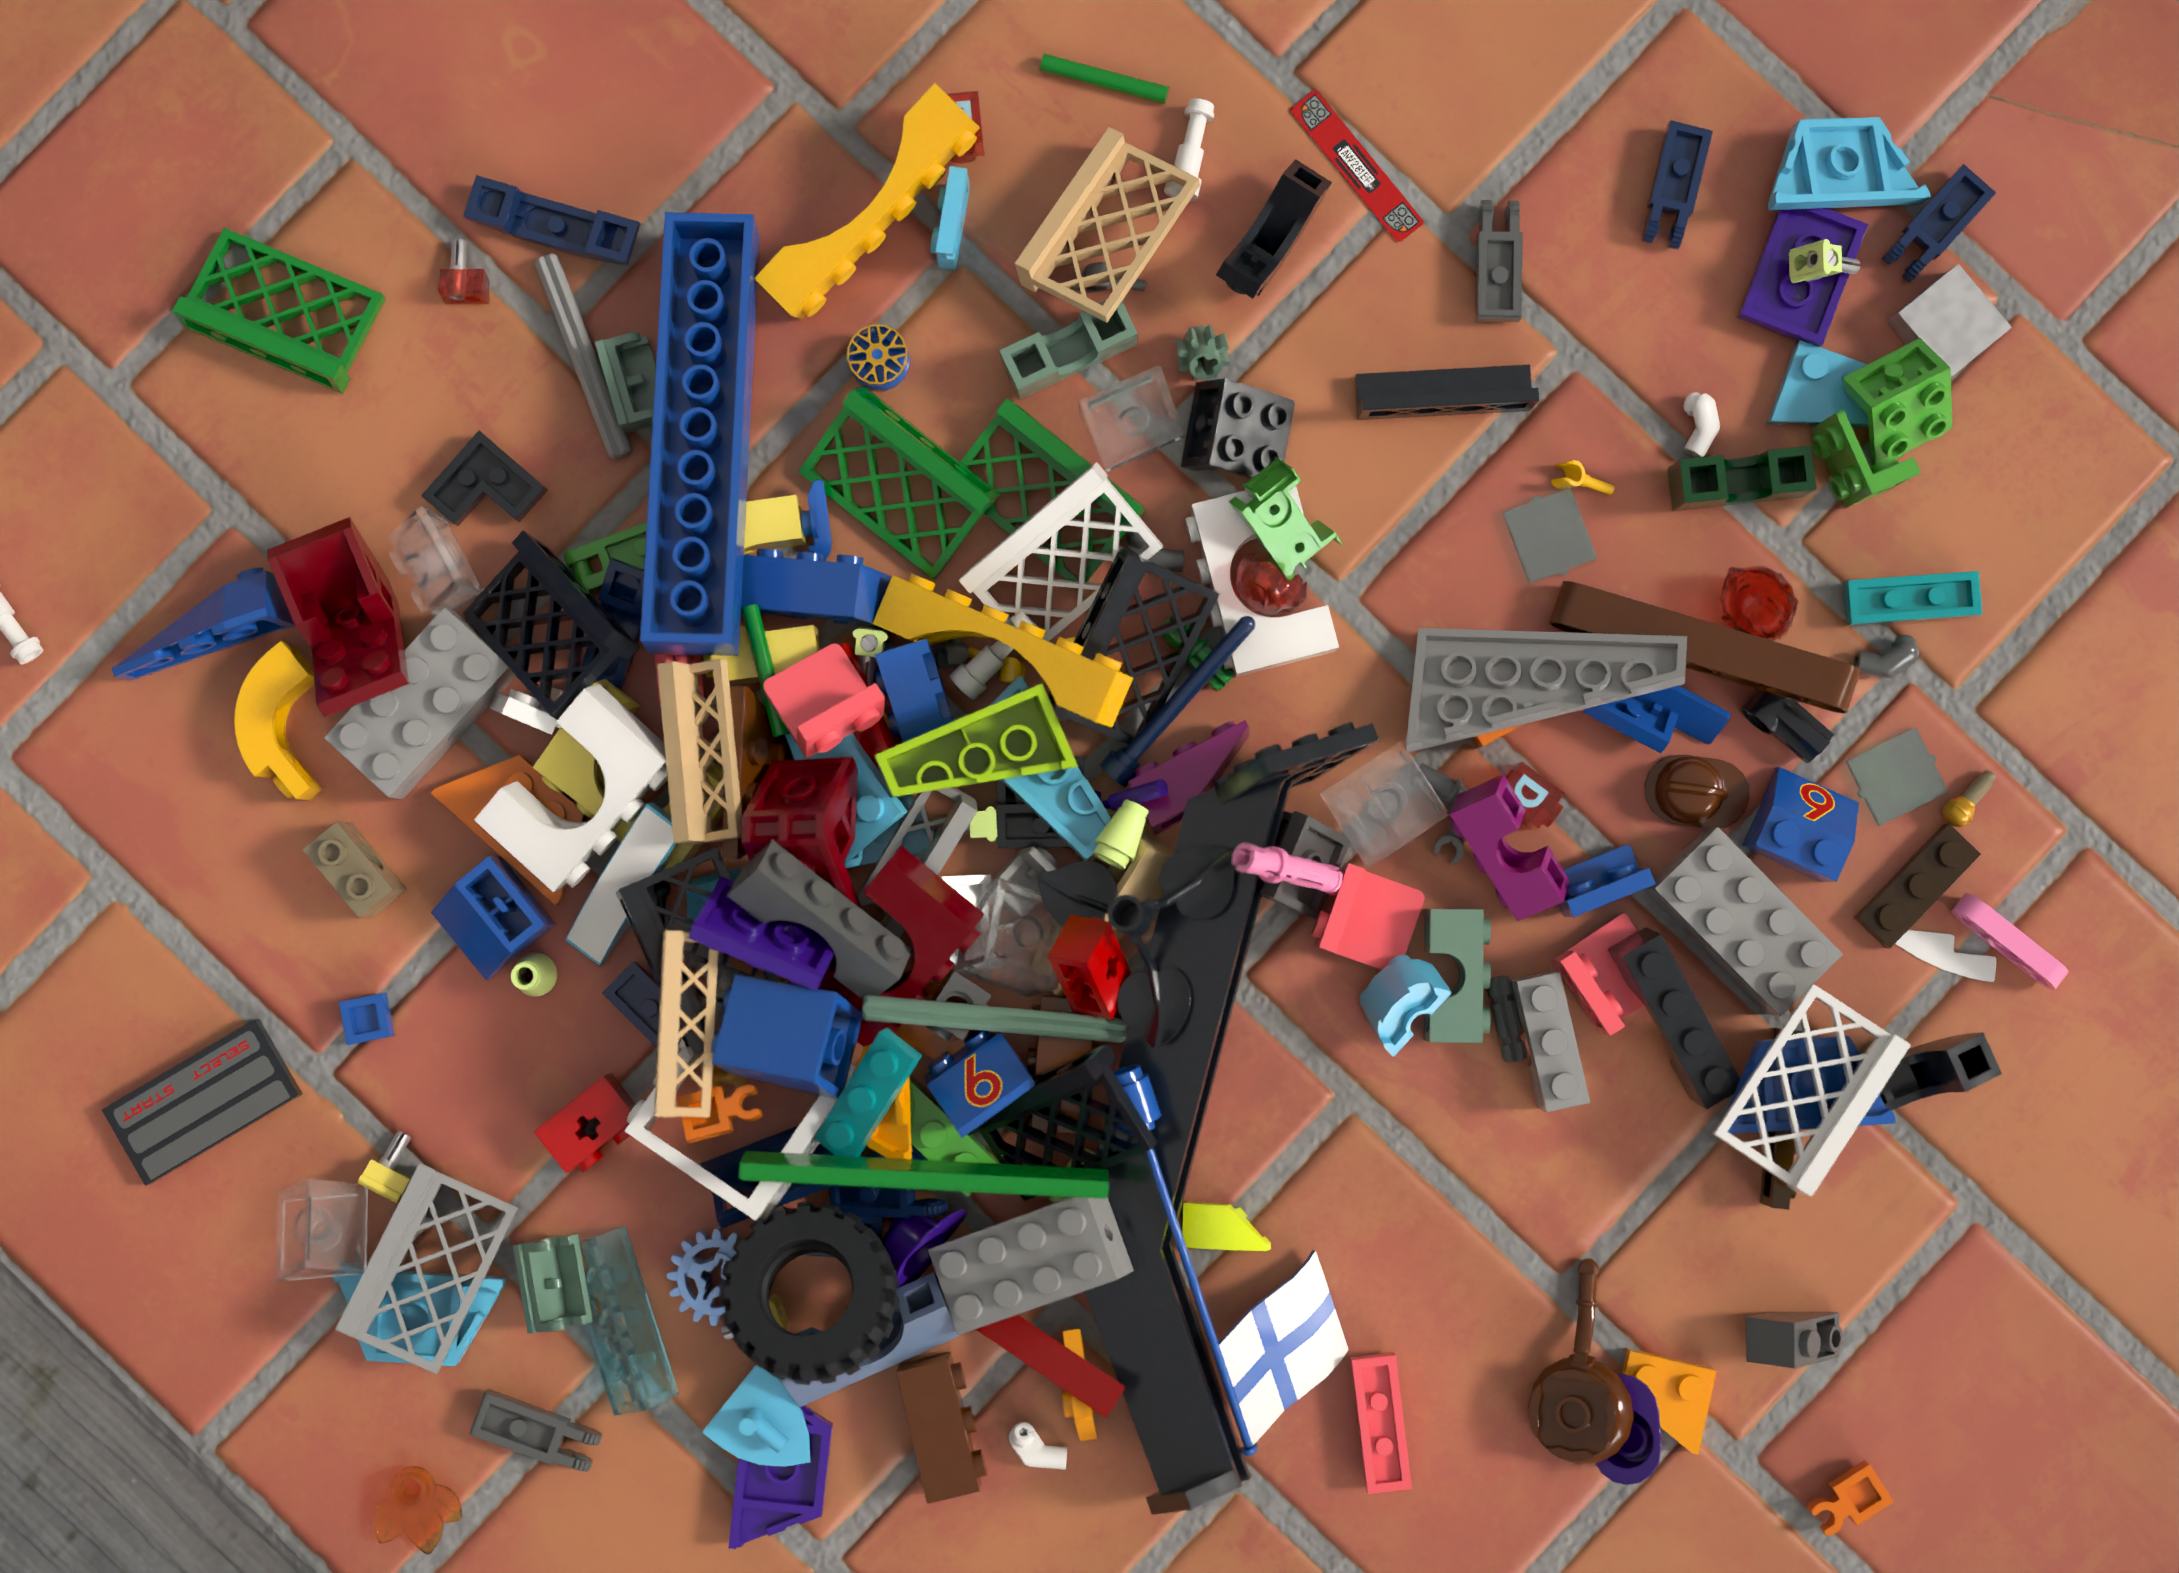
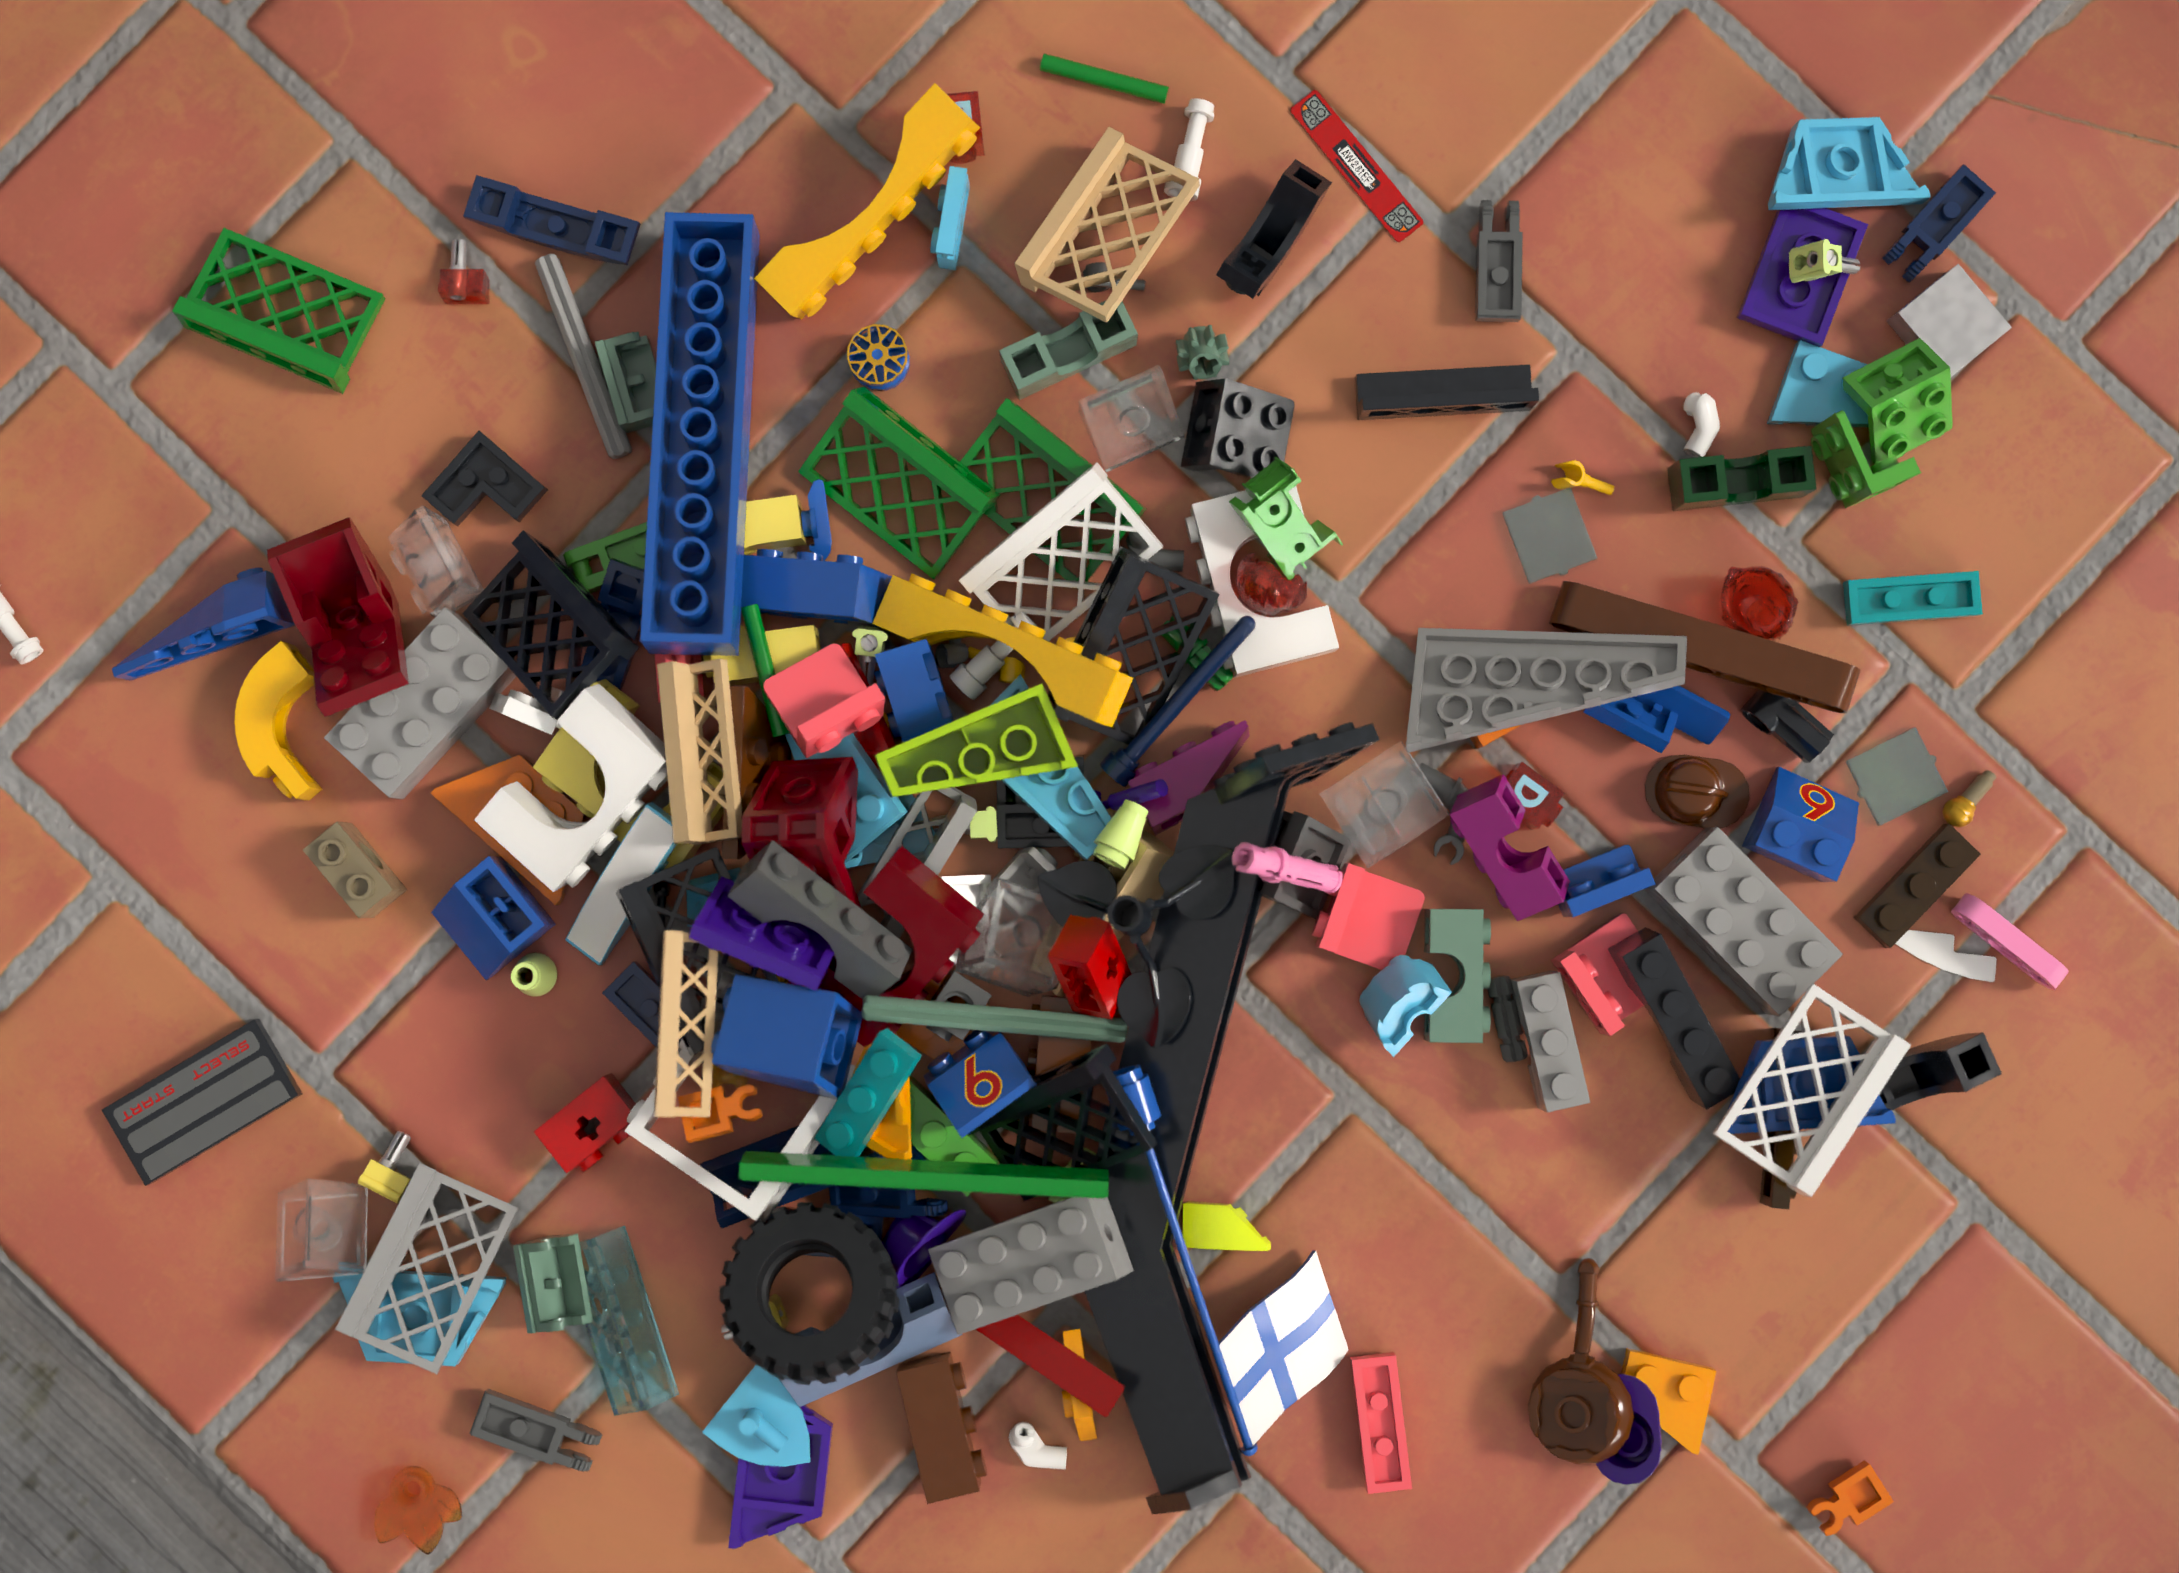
blue plate [339,993,395,1045] -> none
light blue gear [667,1226,740,1326] -> none
dark blue hinge [1642,120,1713,250] -> none
dark grey slope [1746,1312,1843,1369] -> none
dark grey arm [1853,635,1920,678] -> none

